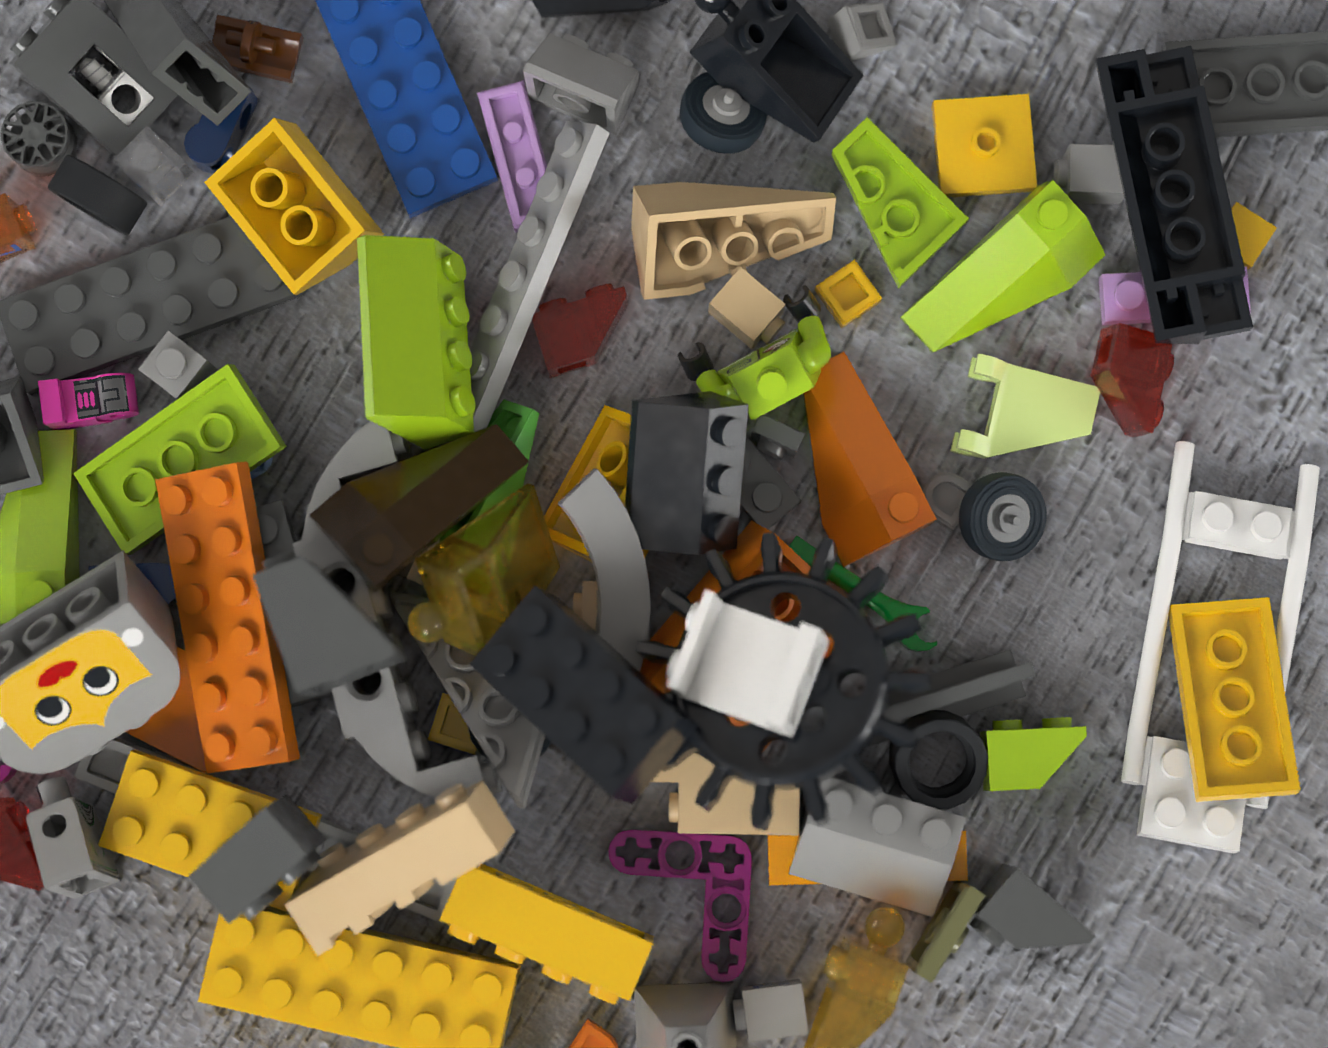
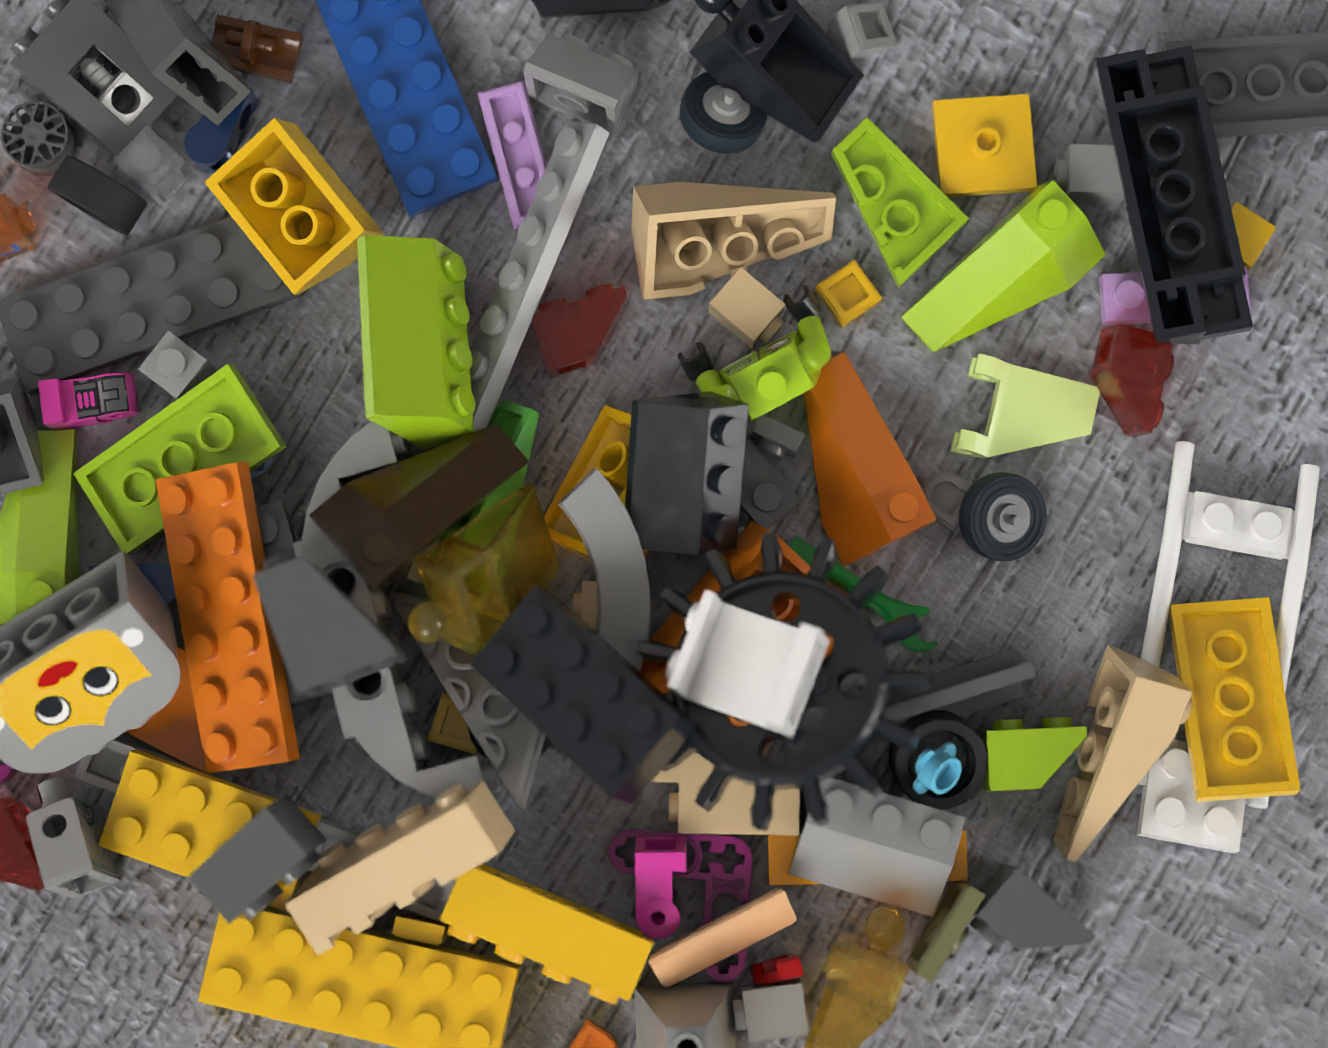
none -> yellow tile [392,913,449,946]
none -> dark pink leg [635,836,686,939]
none -> light nougat slope [648,887,796,988]
none -> red tile [749,952,804,985]
none -> medium azure plate [913,742,962,794]
none -> tan wedge [1053,645,1192,862]

